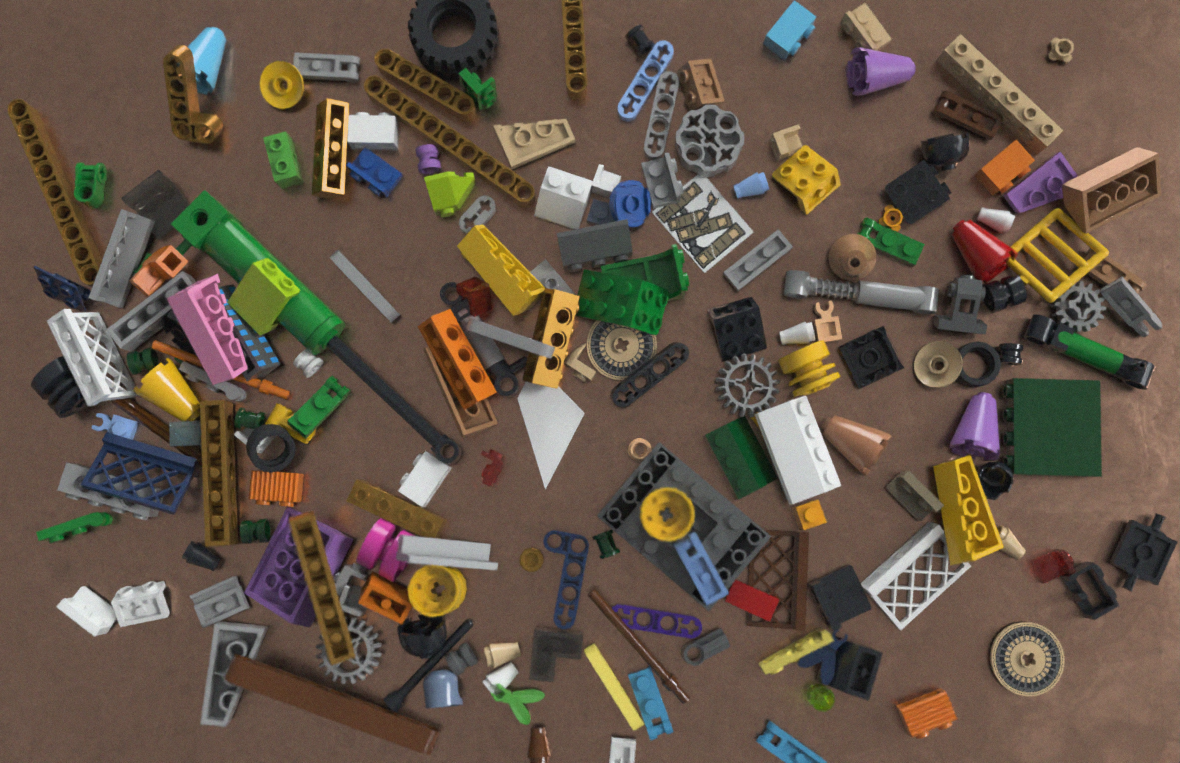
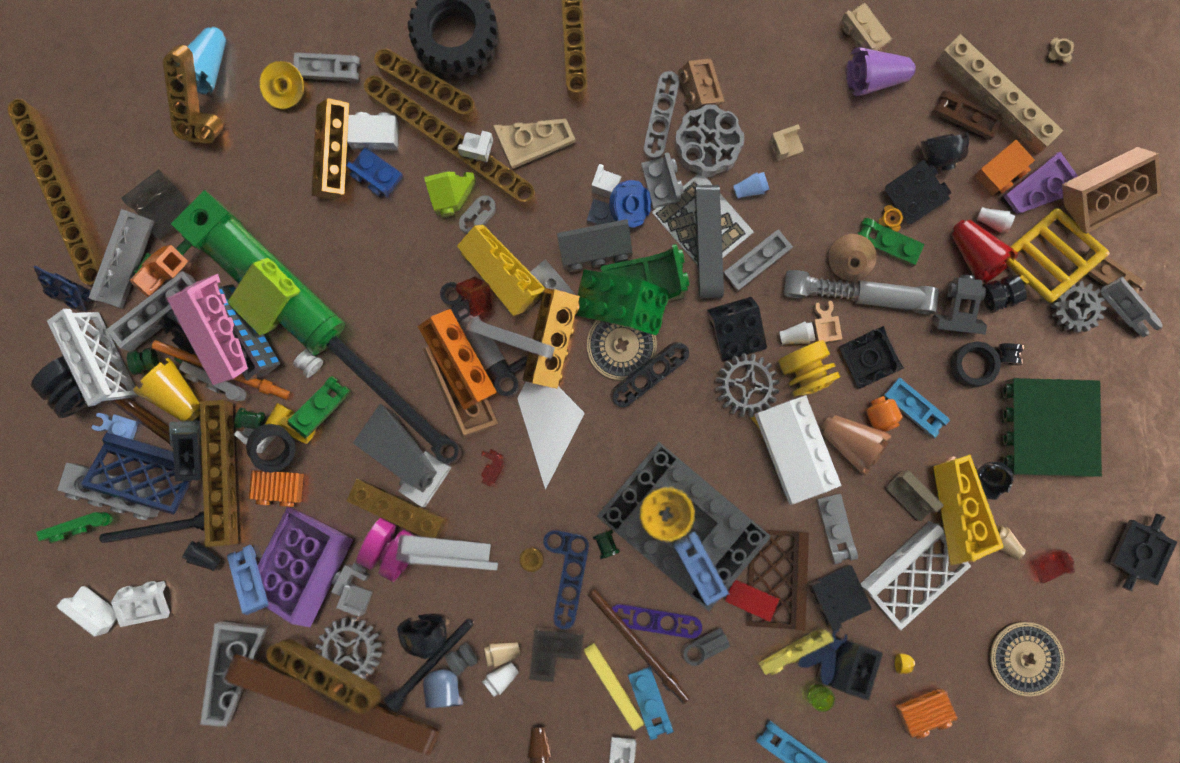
green piece [74,162,107,209] -> none
light grey plate [190,576,250,628] -> none
dark green wheel [240,519,271,544] -> none
bright green brick [263,131,304,189] -> none
pearl gold brick [289,511,356,666] -> none
light grey beam [329,250,400,323] -> none
orange brick [358,571,413,625] -> none
yellow wheel [408,565,467,617] -> none
medium lavender wheel [415,144,442,174] -> none
green bracket [458,68,497,111] -> none
bright green piece [490,683,545,725] -> none
white slope [534,166,593,230] -> none
tan plate [564,343,596,382] -> none
light blue beam [618,41,674,122] -> none
black bush [625,25,655,56] -> none
light nougat plate [628,438,652,462] -> none
dark green slope [703,415,778,500] -> none
medium azure brick [763,0,816,60] -> none
yellow bracket [772,145,841,215] -> none
light orange brick [791,499,827,530] -> none
tan dish [914,341,963,388] -> none
medium lavender cone [950,392,1000,461] -> none
piece [1024,314,1156,390] -> none
black window [1060,562,1120,620] -> none
none -> black piece [99,511,205,543]
none -> black slope [172,432,202,481]
none -> medium blue plate [227,545,269,615]
none -> pearl gold beam [266,639,381,713]
none -> dark grey slope [353,404,437,493]
none -> white panel [458,131,493,162]
none -> dark grey beam [695,185,724,298]
none -> light grey plate [816,494,858,565]
none -> orange head [866,396,903,432]
none -> dark azure plate [883,377,950,439]
none -> yellow hinge [894,654,915,674]

